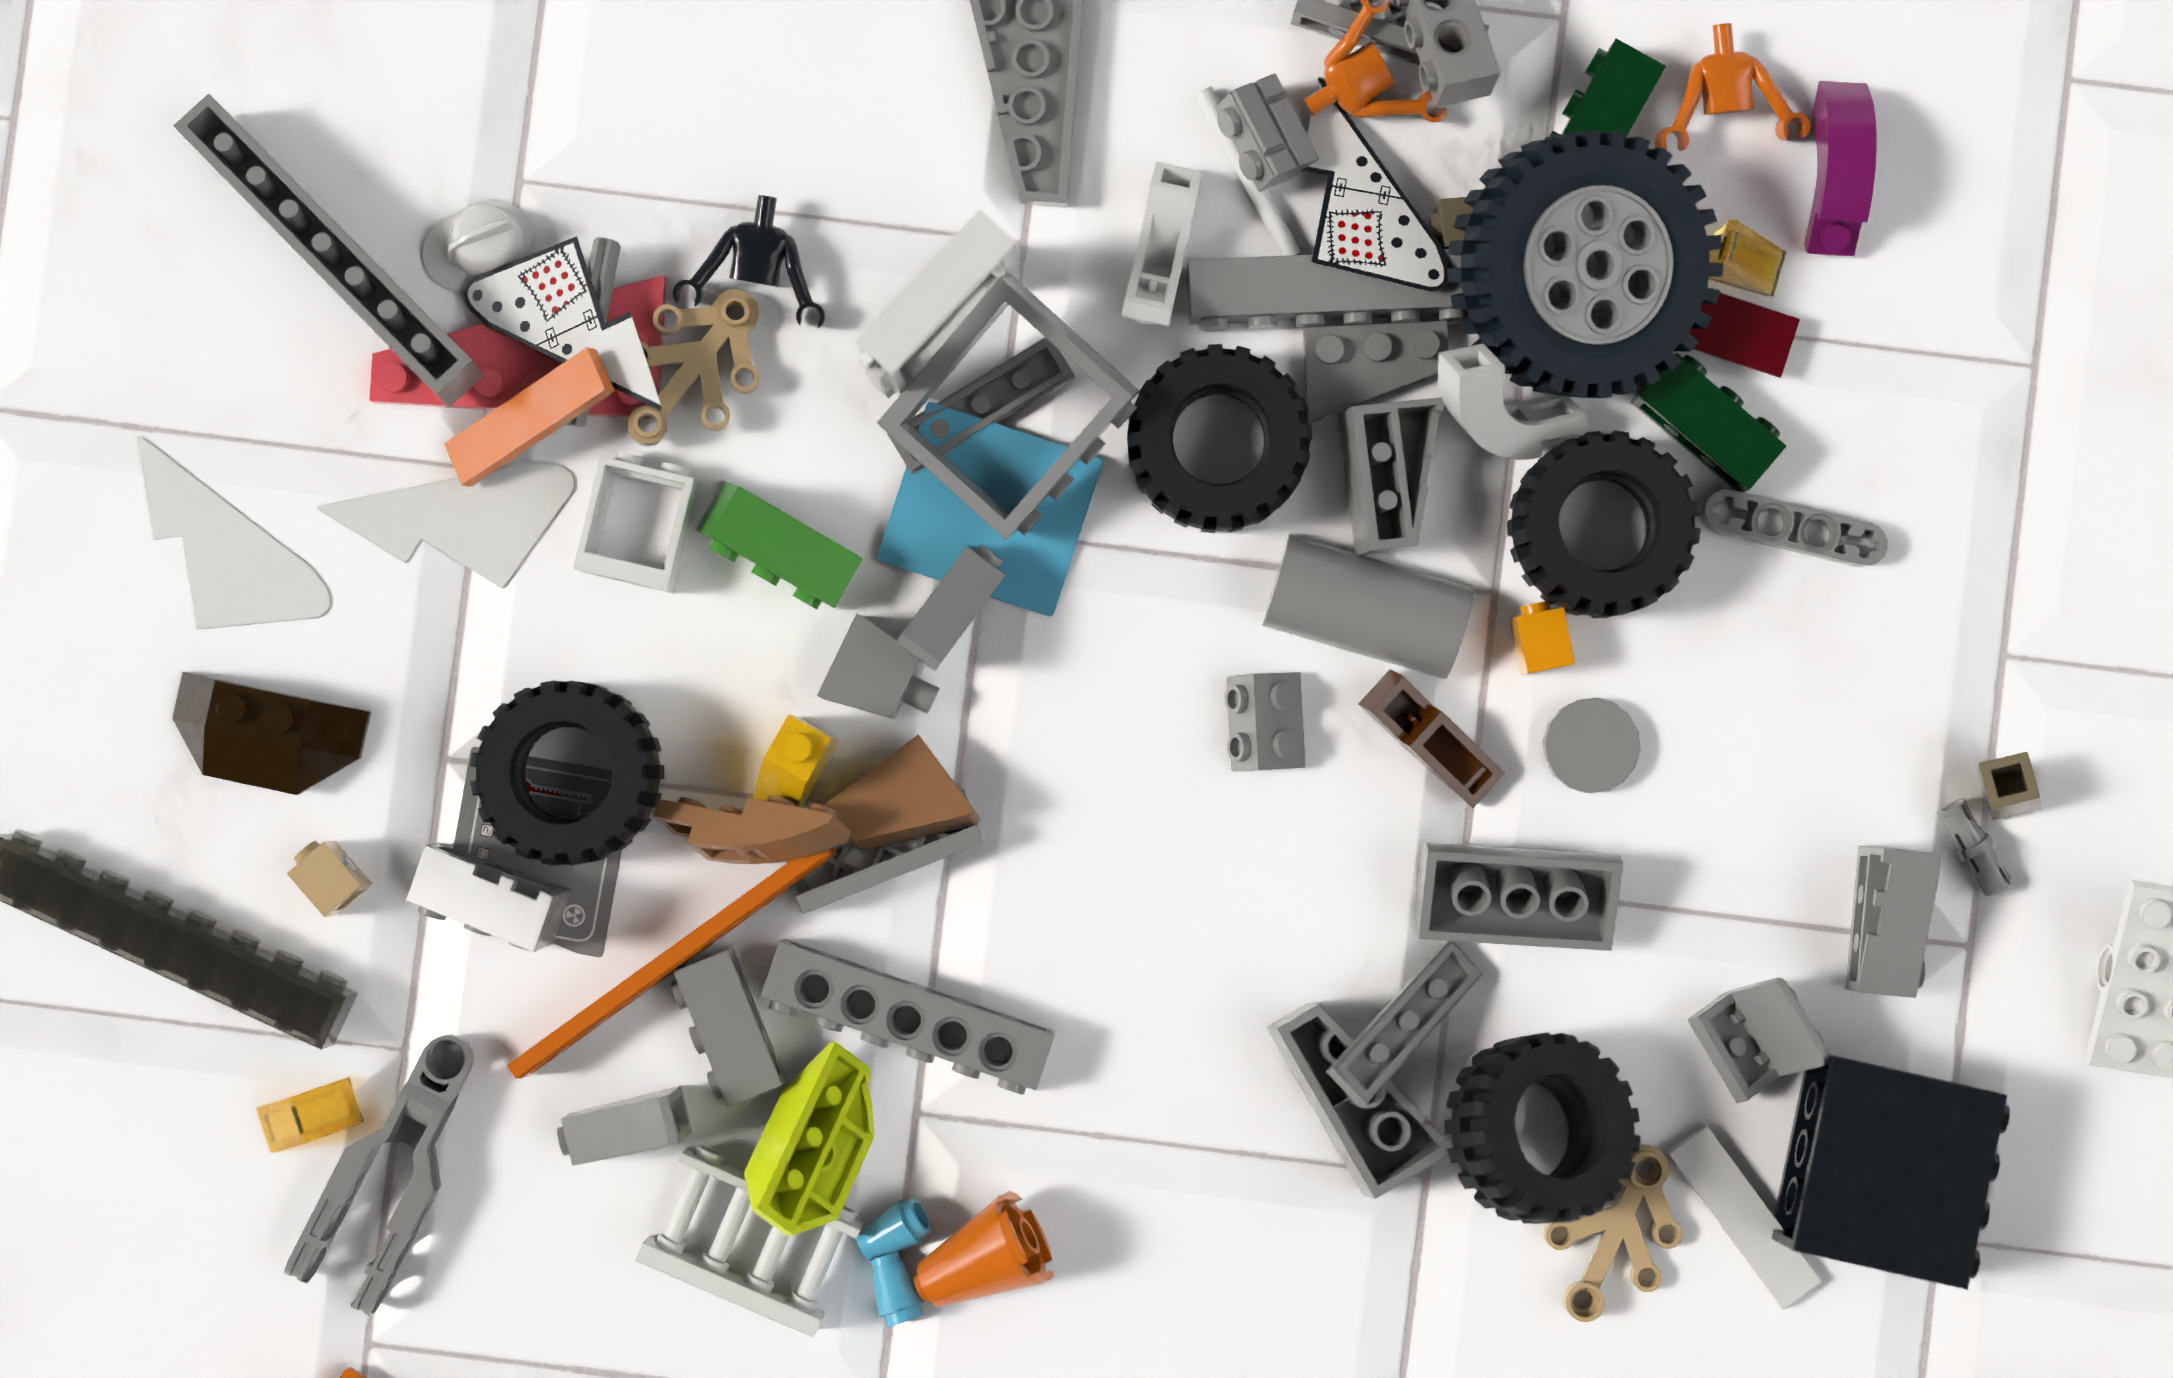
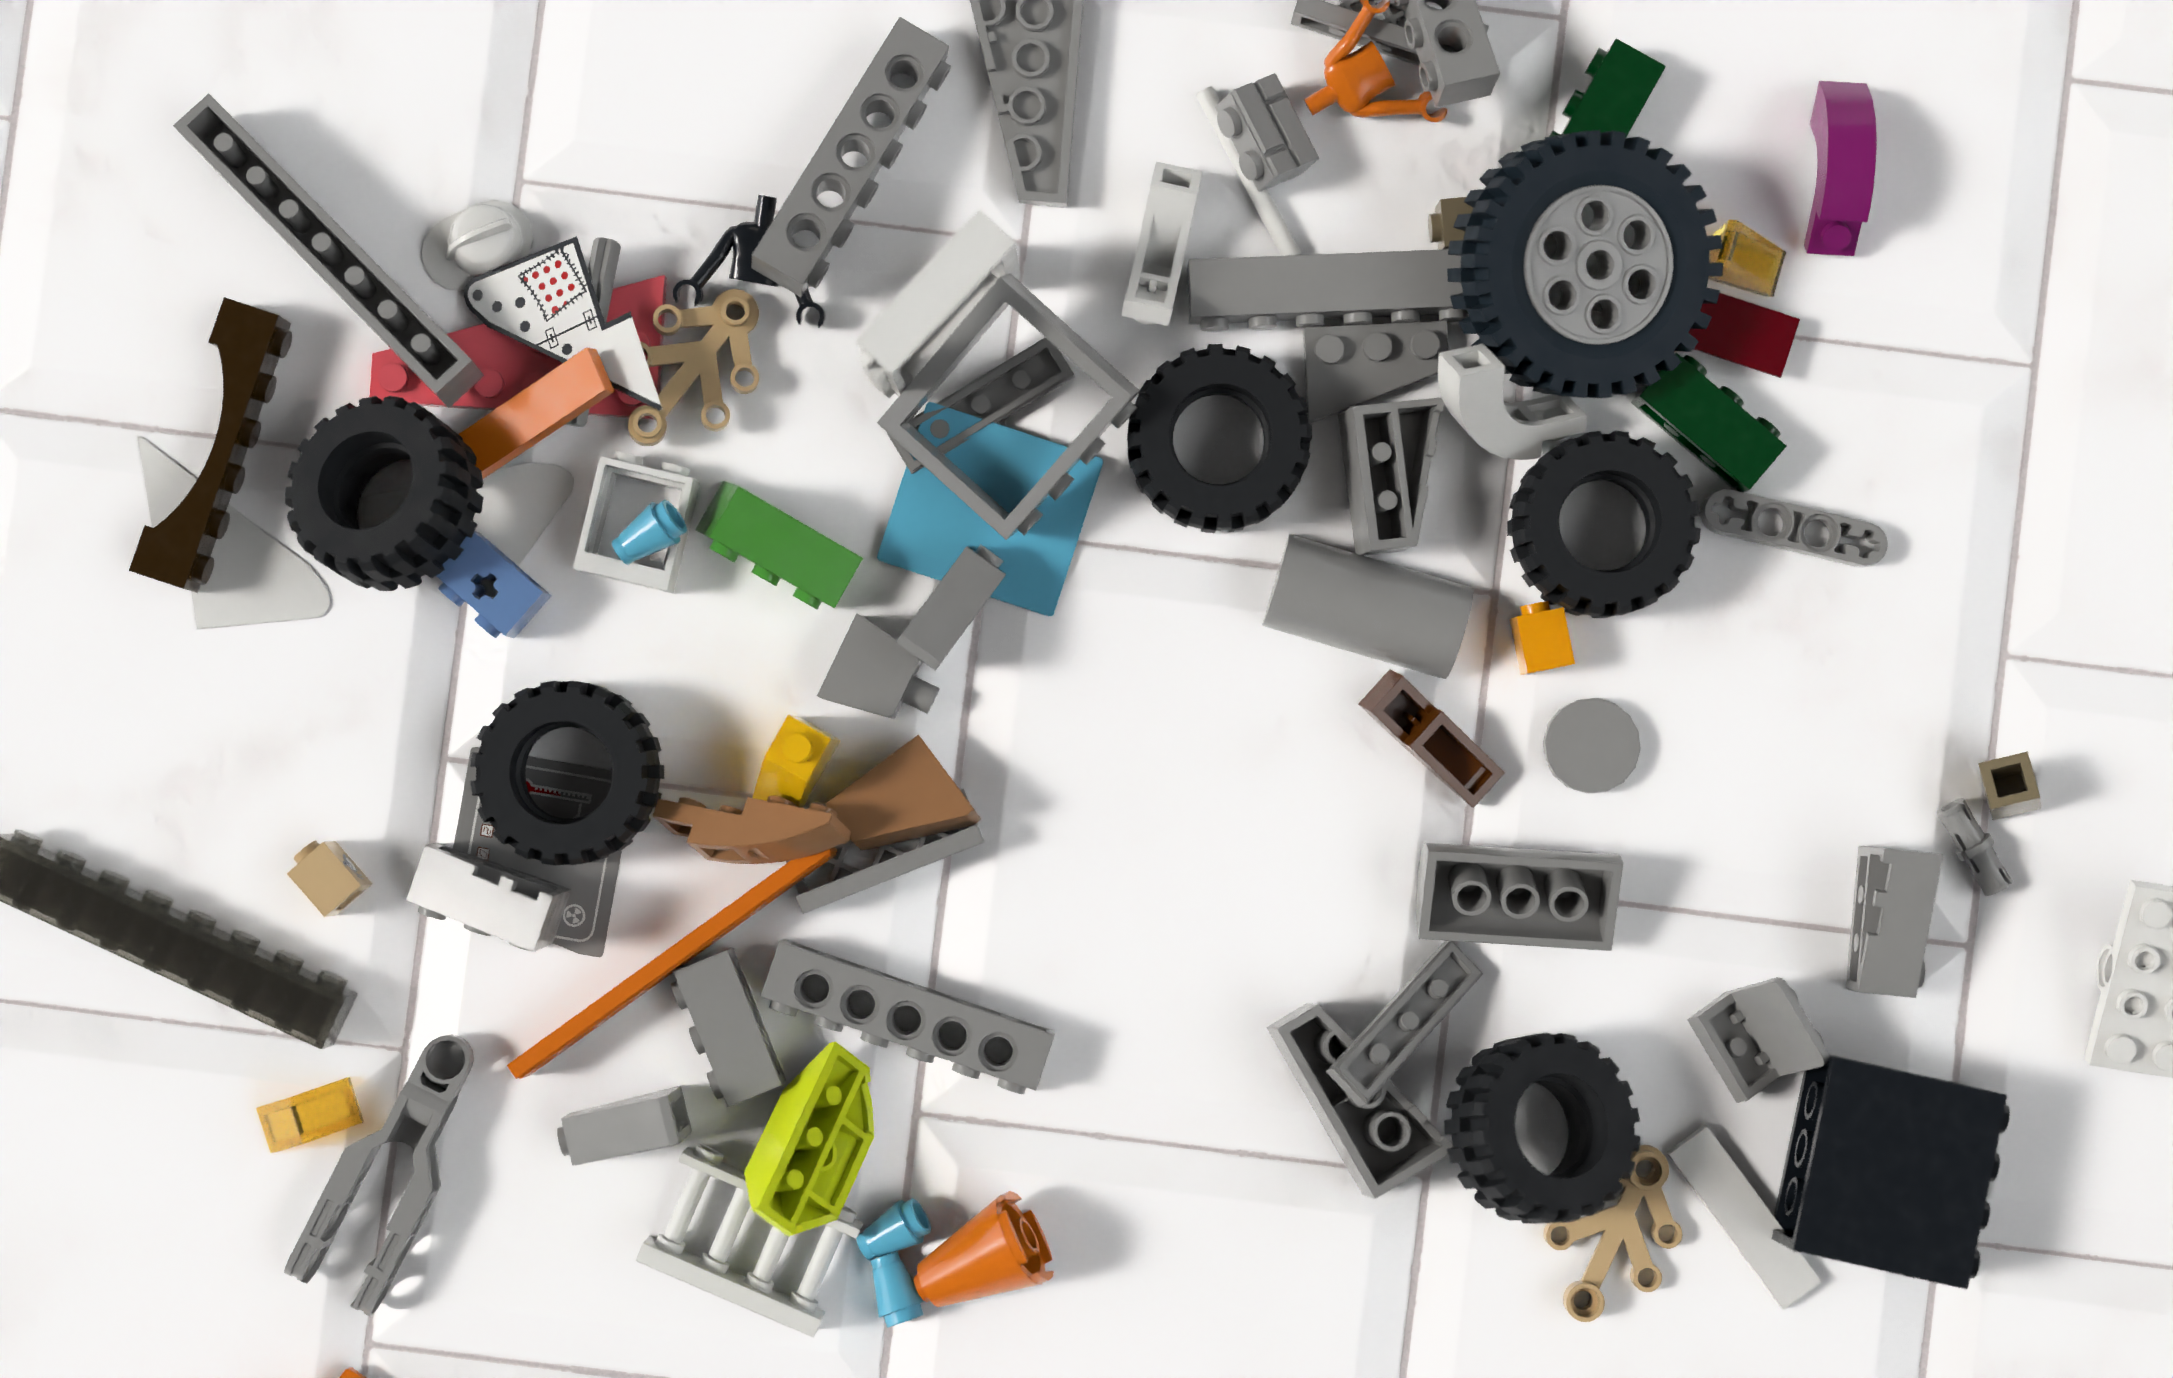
dark brown wedge [172,672,371,795] -> none
light grey bracket [1225,672,1306,772] -> none
sticker [1300,77,1449,292] -> none
orange piece [1654,23,1811,151] -> none
none -> dark brown arch [129,297,292,593]
none -> black tyre [285,396,484,591]
none -> medium blue brick [437,531,552,639]
none -> medium azure cone [612,500,687,565]
none -> light grey brick [751,17,951,297]

